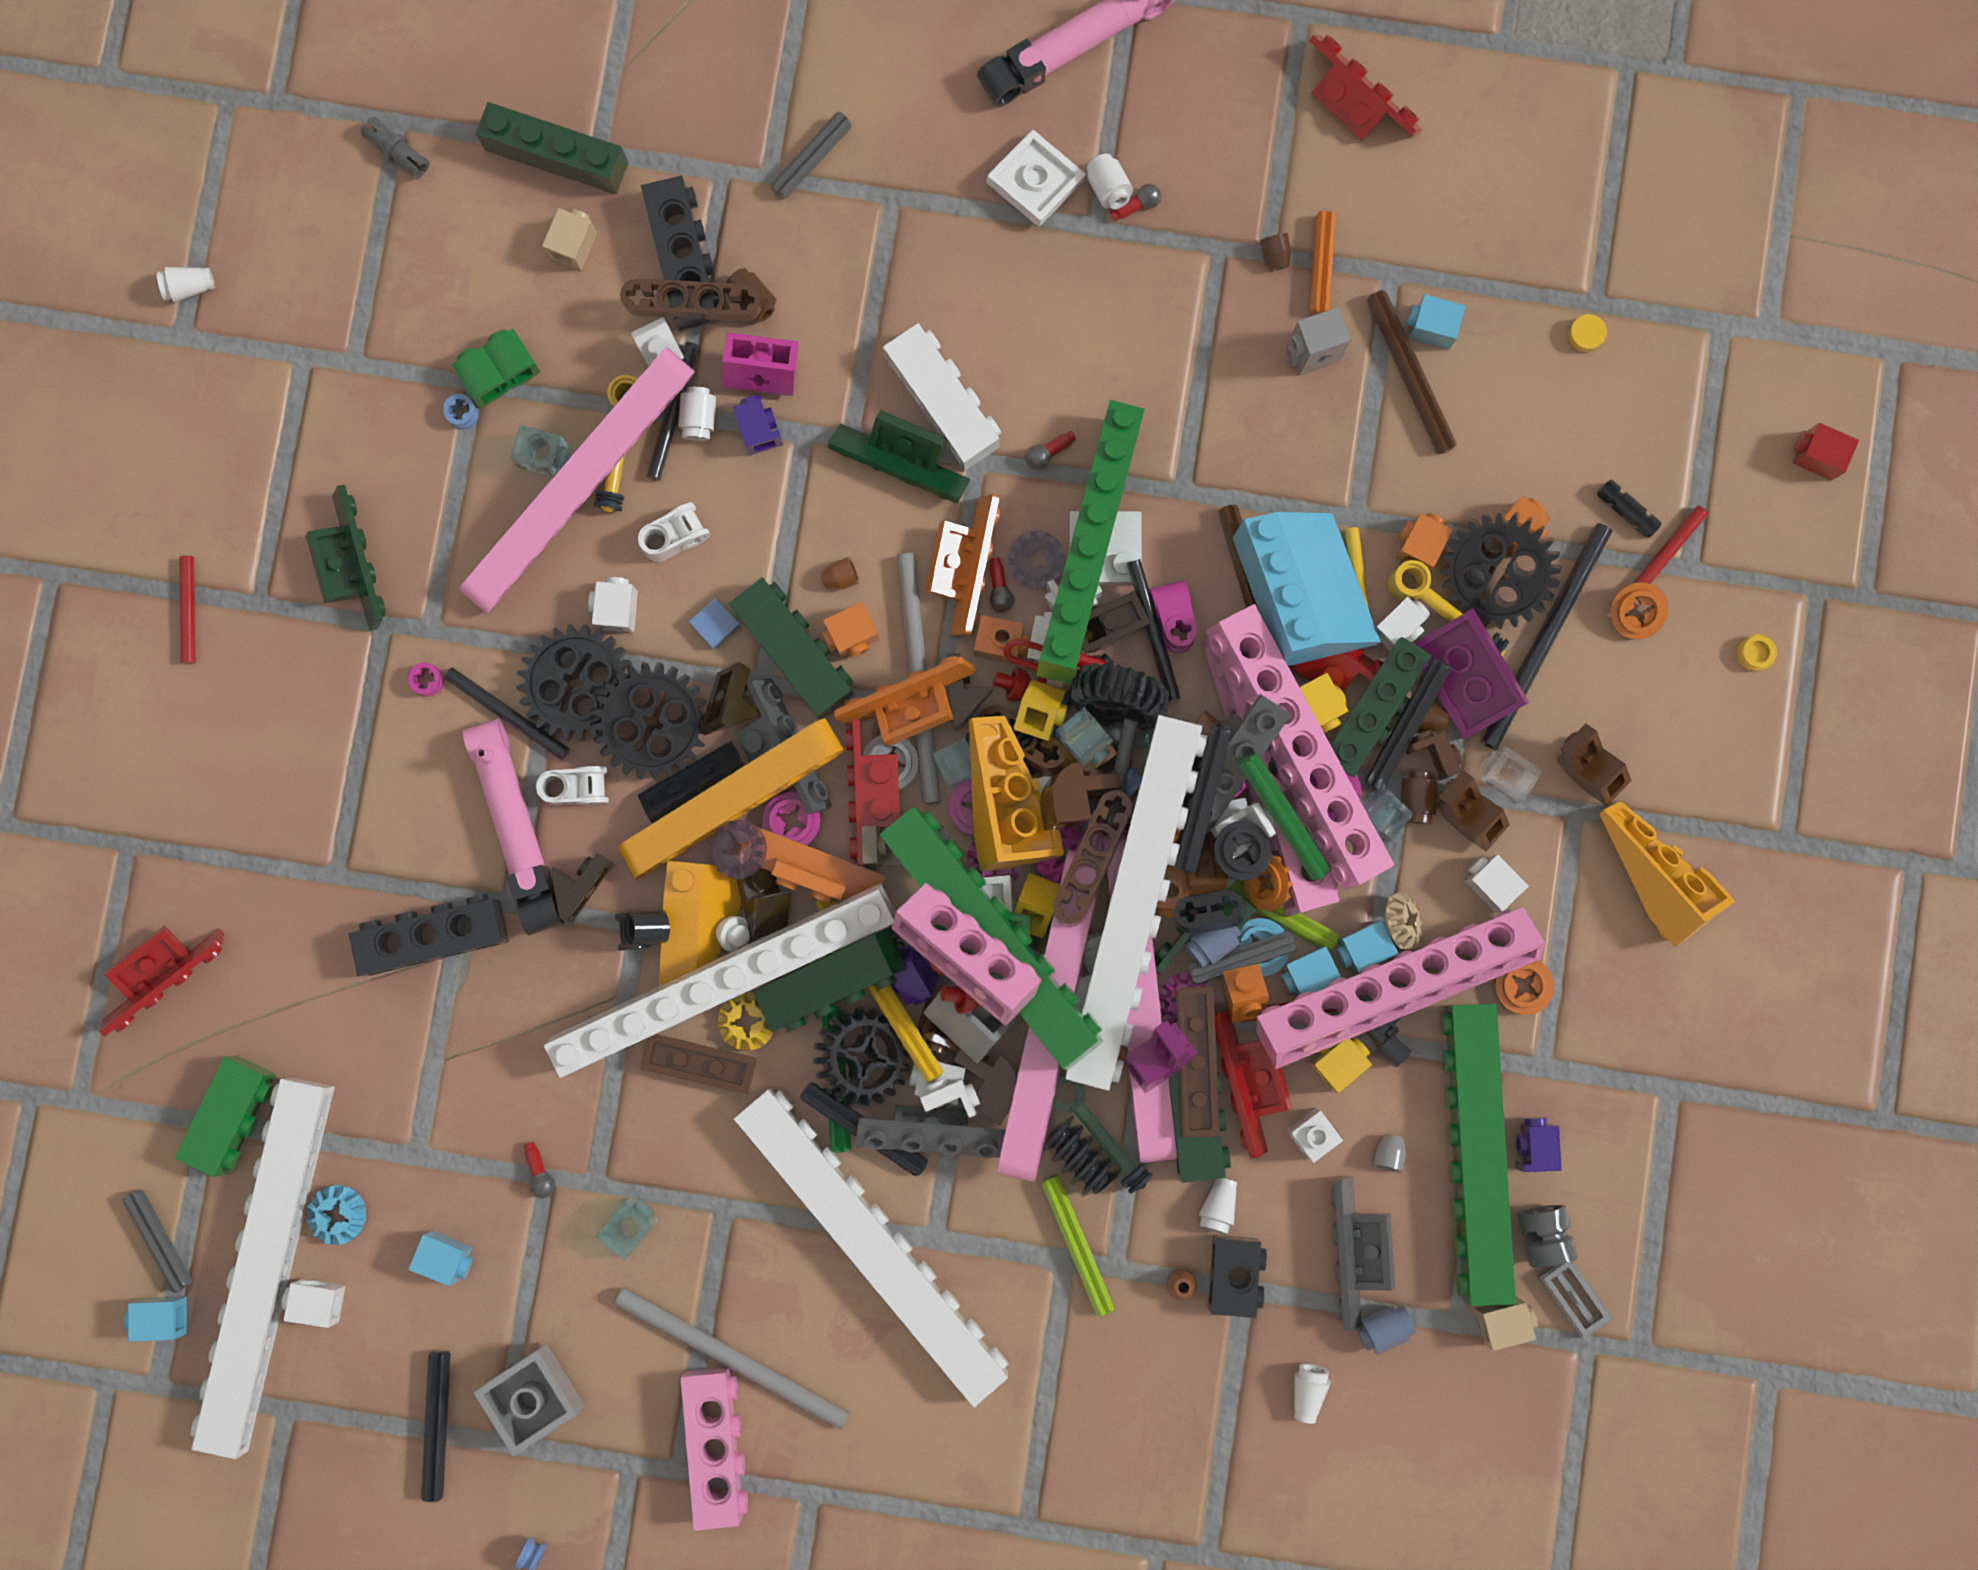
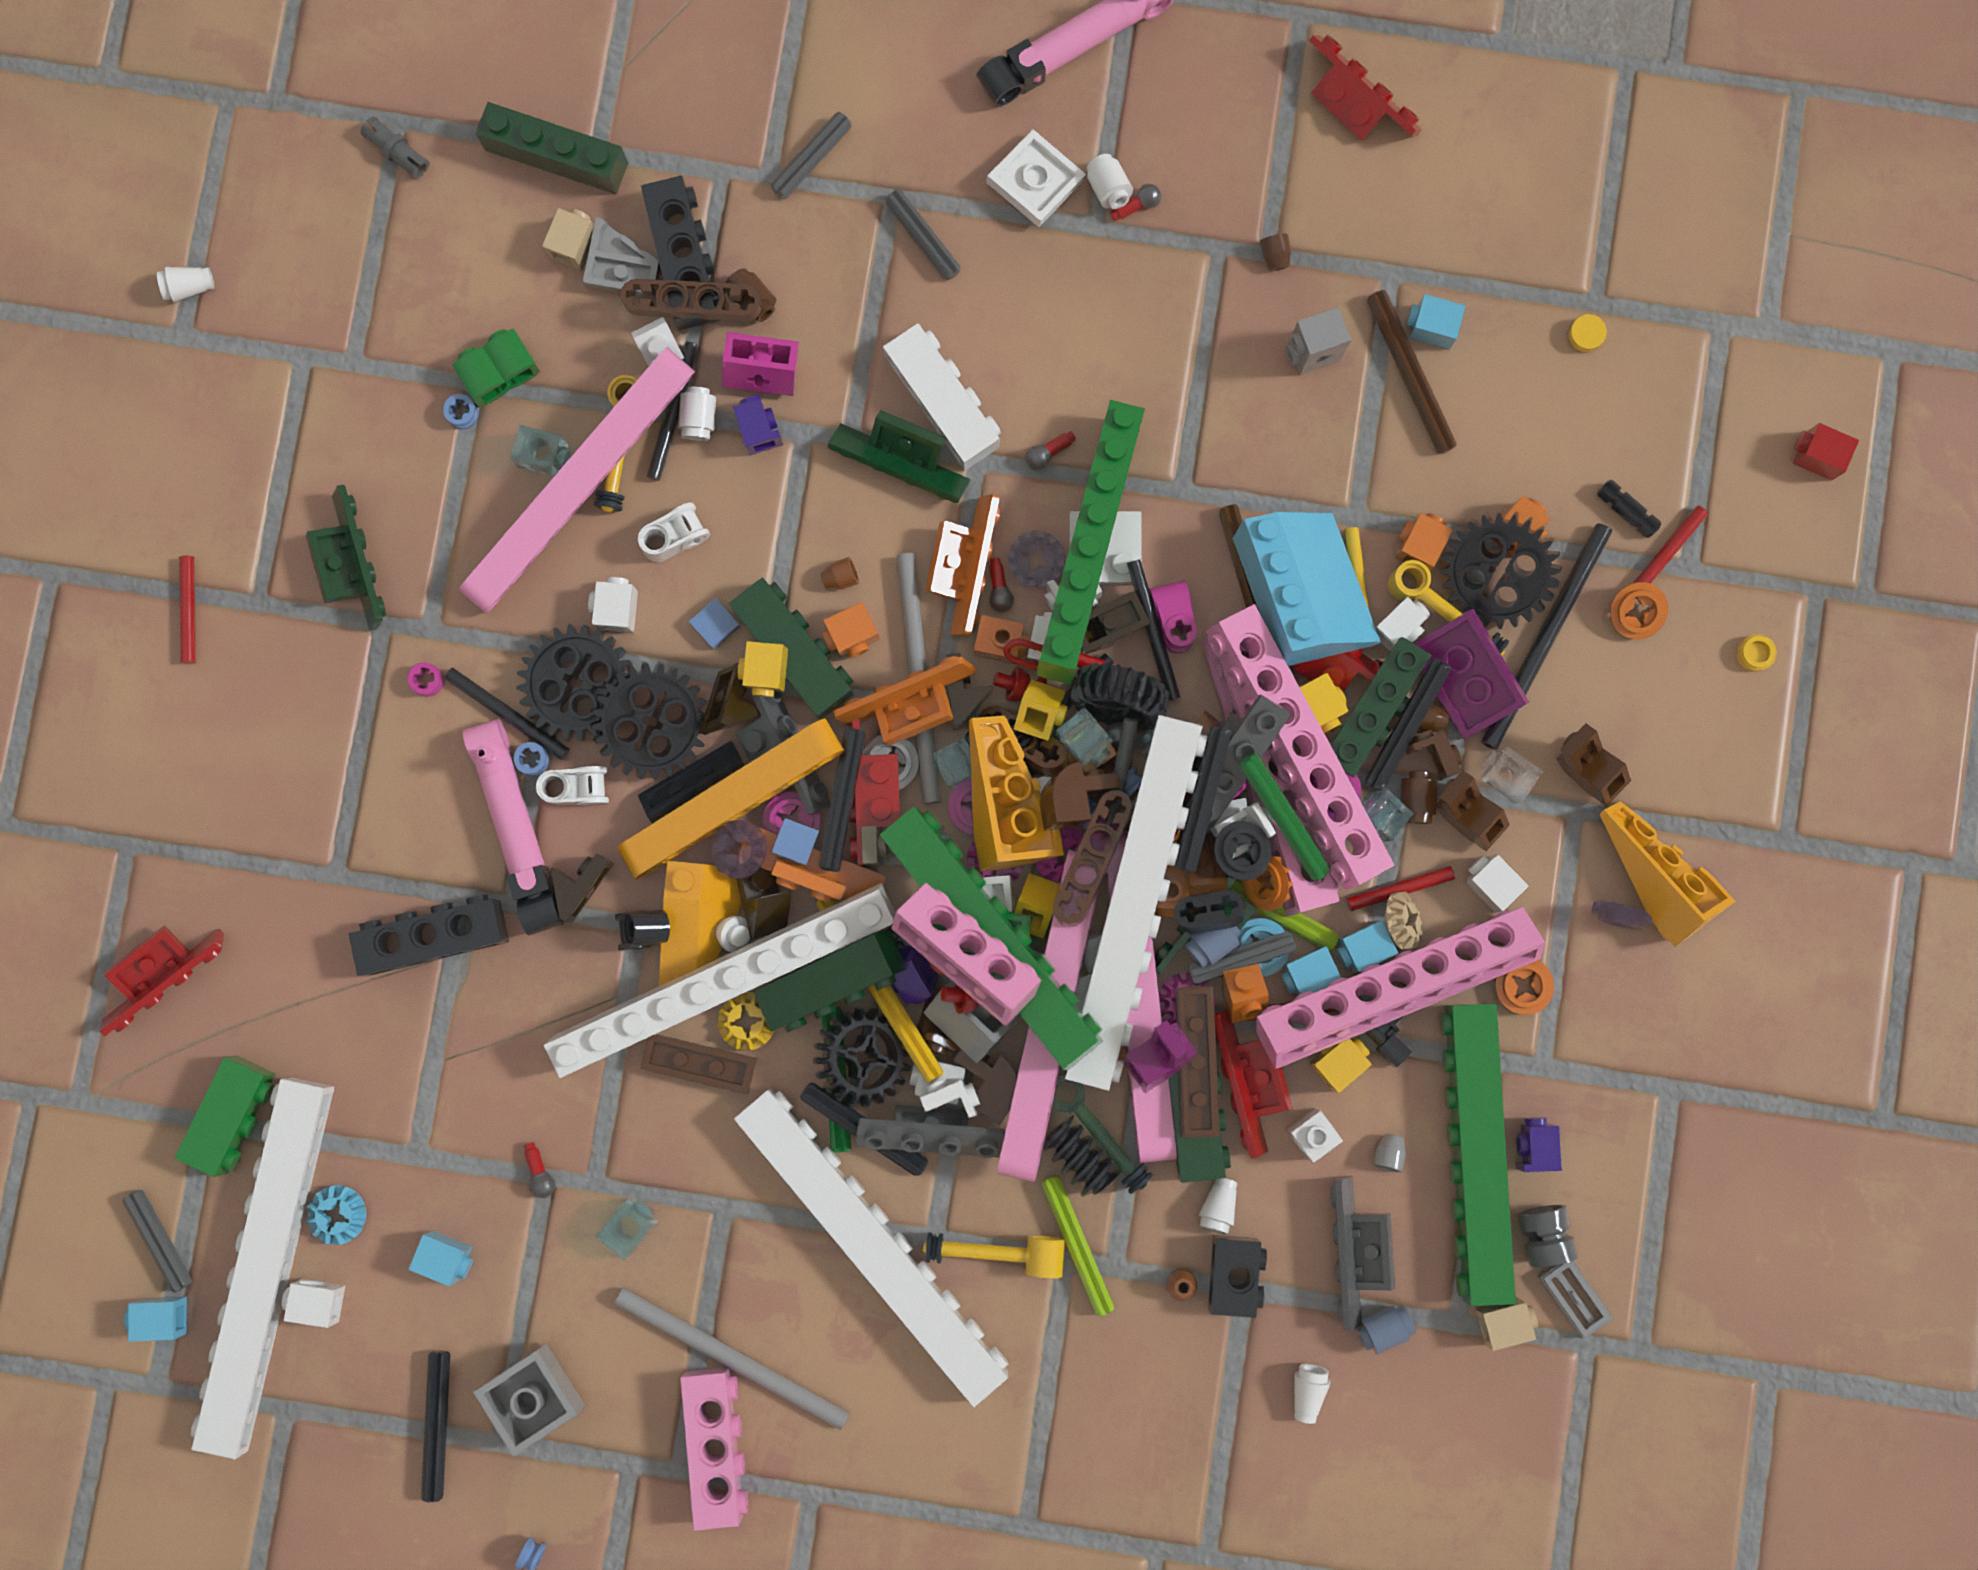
orange axle [1309,211,1336,315] -> none
none -> medium blue bush [513,742,550,776]
none -> light grey wing [583,217,661,299]
none -> yellow brick [738,641,788,698]
none -> medium blue tile [771,818,819,866]
none -> black axle [819,727,865,872]
none -> dark grey axle [886,189,960,280]
none -> yellow piece [923,1232,1065,1278]
none -> red bar [1346,866,1455,911]
none -> gear [1591,900,1652,931]

